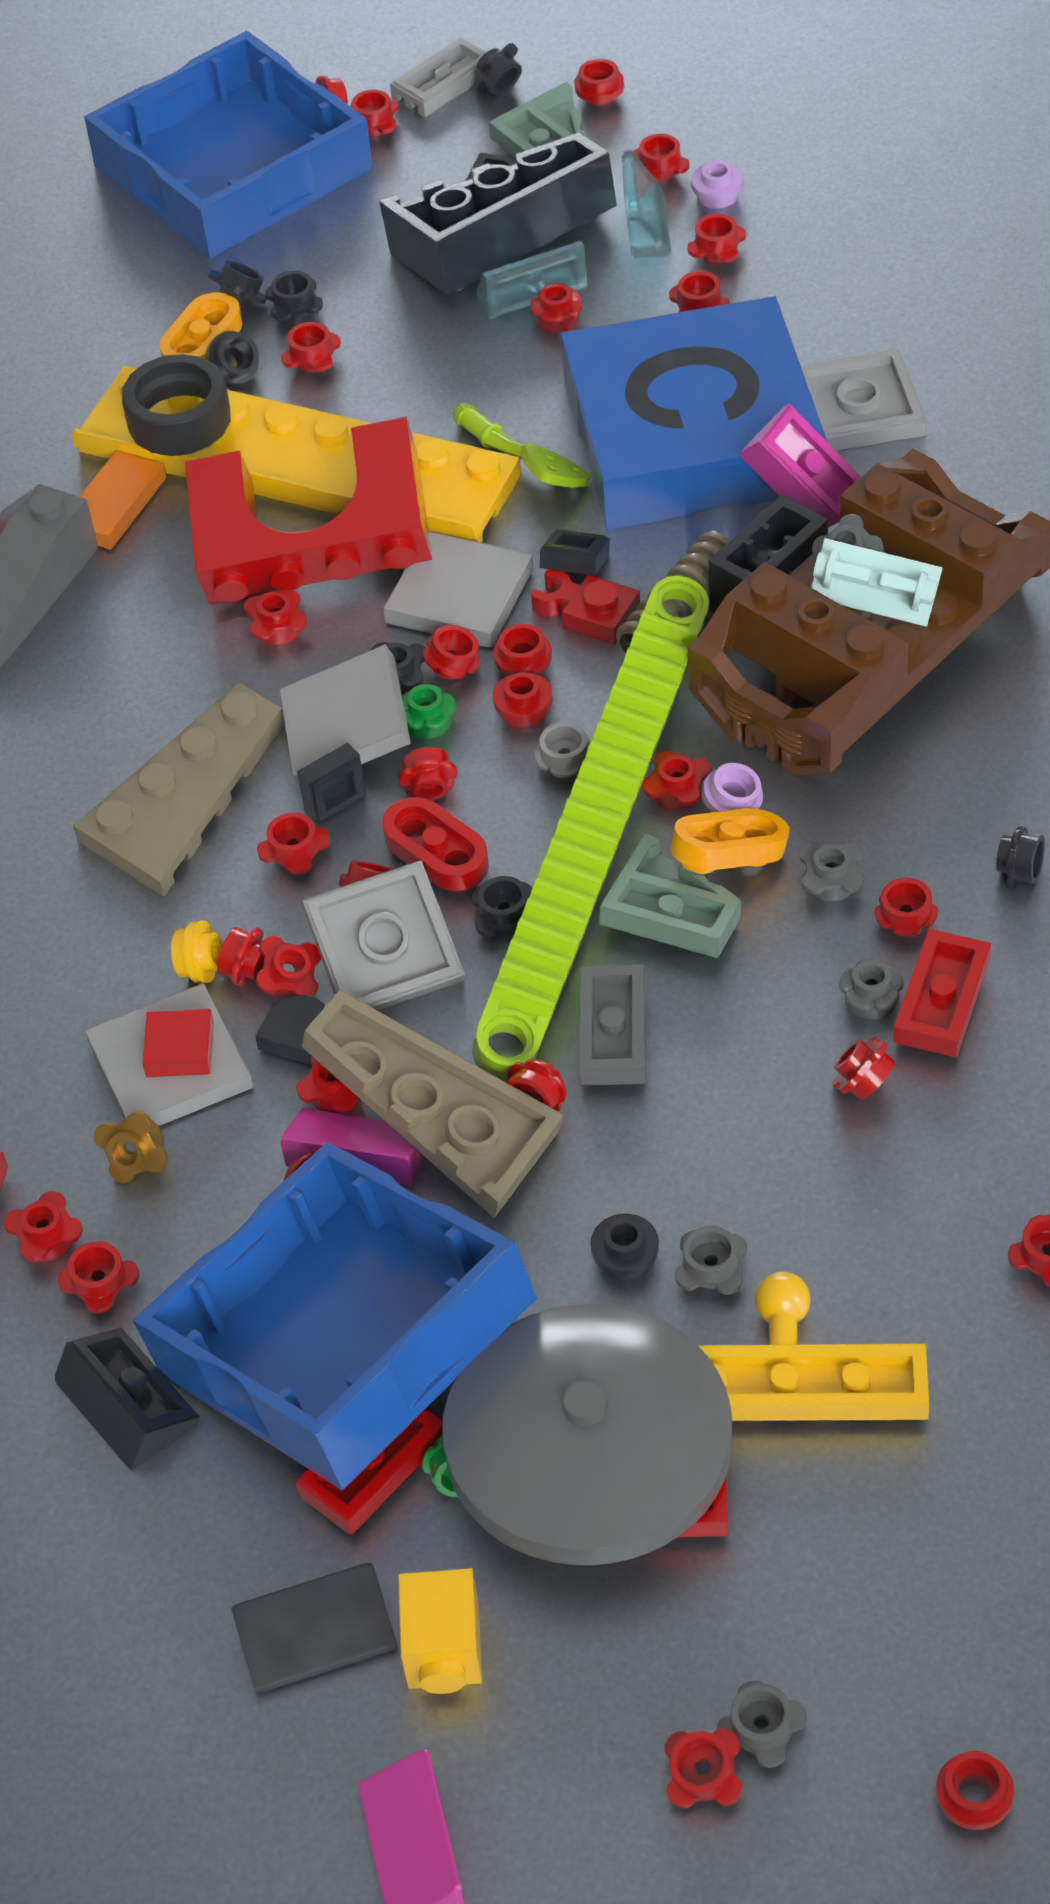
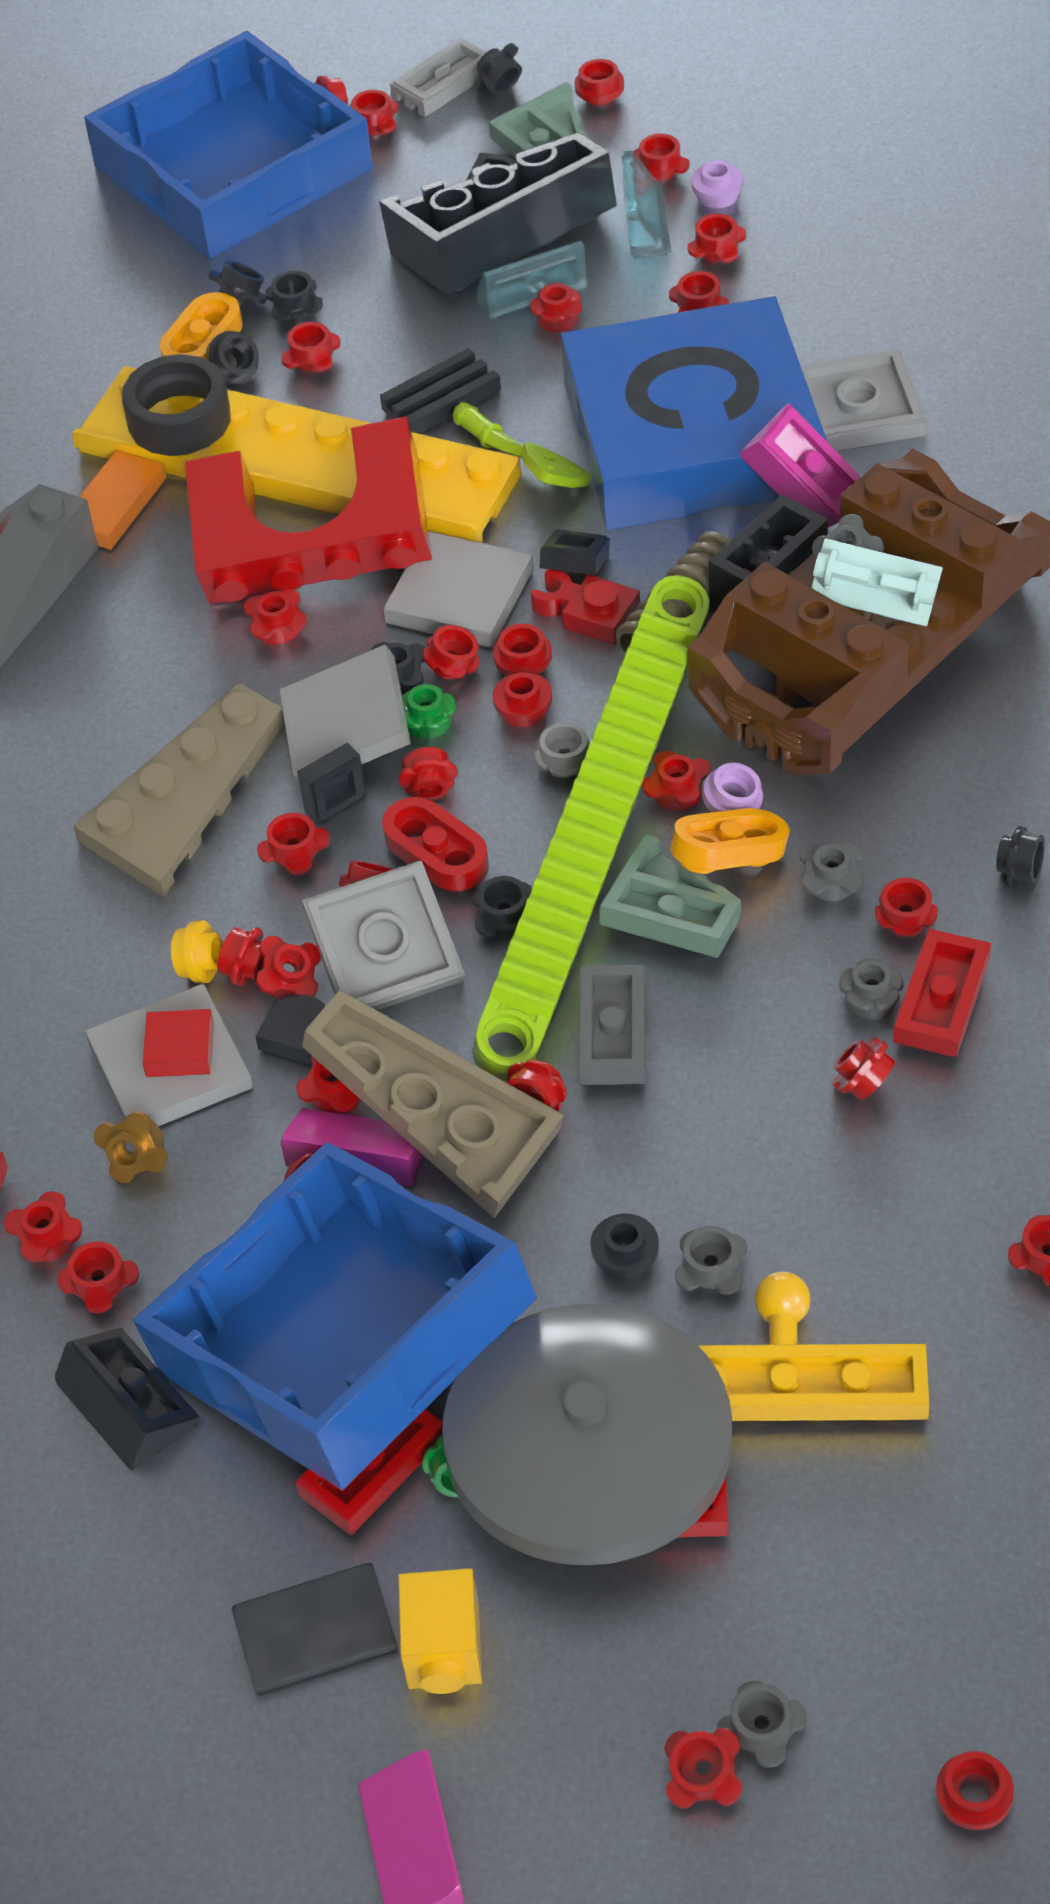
none -> black tile [380,348,501,434]

